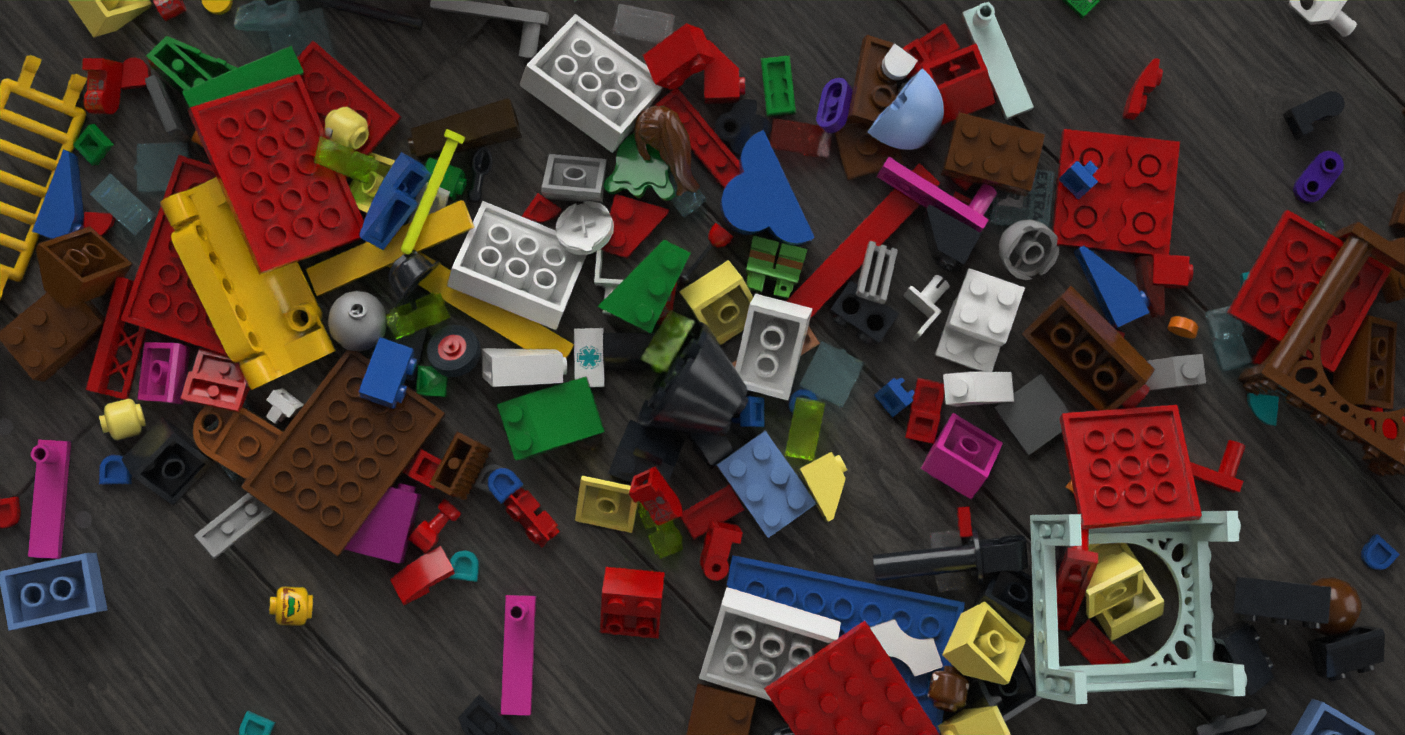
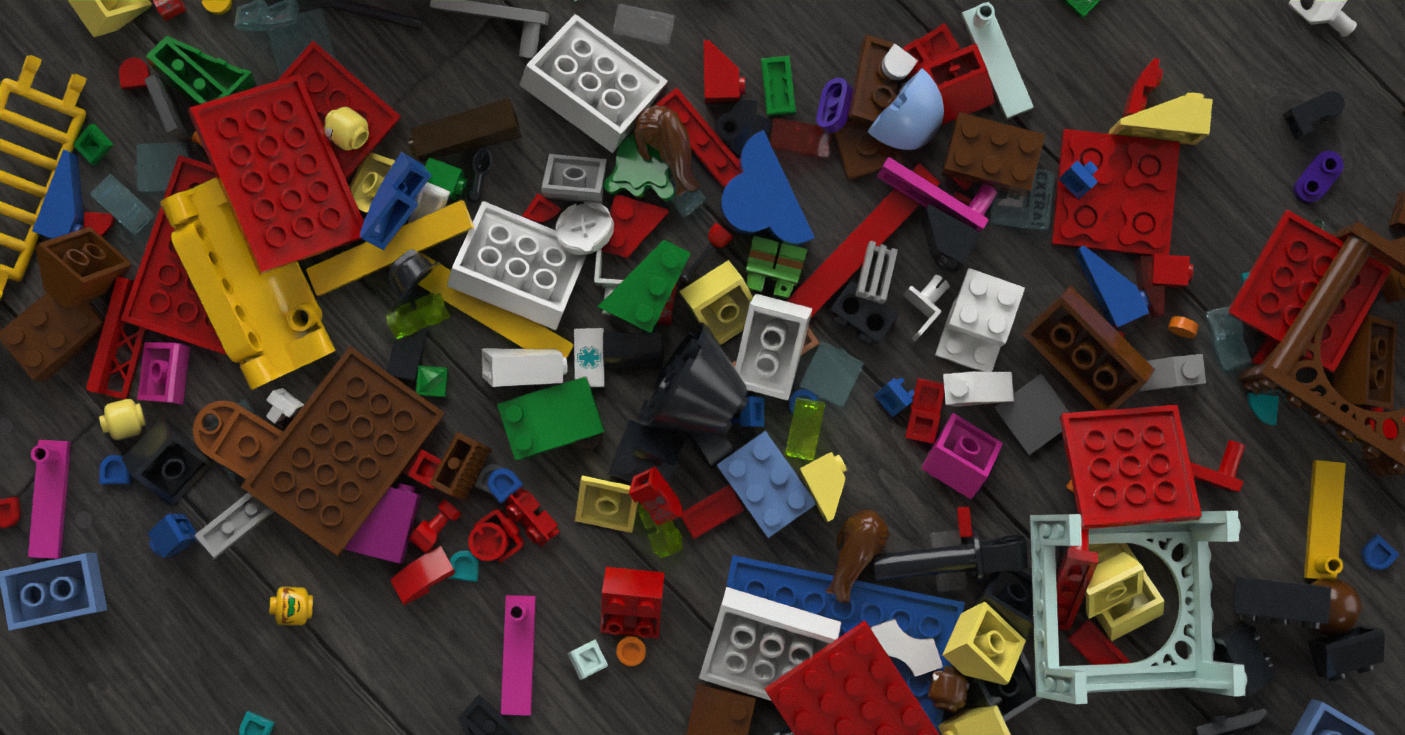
red leg [82,58,123,114] -> none
red slope [180,348,250,413] -> none
green tile [182,46,304,108] -> none
clear neon green hinge [314,136,379,184] -> none
light grey cylinder [328,291,387,352] -> none
blue brick [358,337,417,409] -> none
neon yellow bar [401,129,465,255] -> none
black wheel [427,325,481,377] -> none
clear neon green hinge [641,310,695,374] -> none
red brick [643,23,715,89] -> none
red leg [700,519,743,581] -> none
light grey cylinder [999,219,1059,280] -> none
red tile [1121,384,1150,409] -> none
none -> blue slope [147,514,197,558]
none -> red piece [468,508,525,564]
none -> light aqua tile [567,639,608,680]
none -> orange tile [616,636,646,666]
none -> reddish brown hair [825,510,890,604]
none -> light yellow slope [1109,93,1213,145]
none -> yellow piece [1304,460,1346,579]

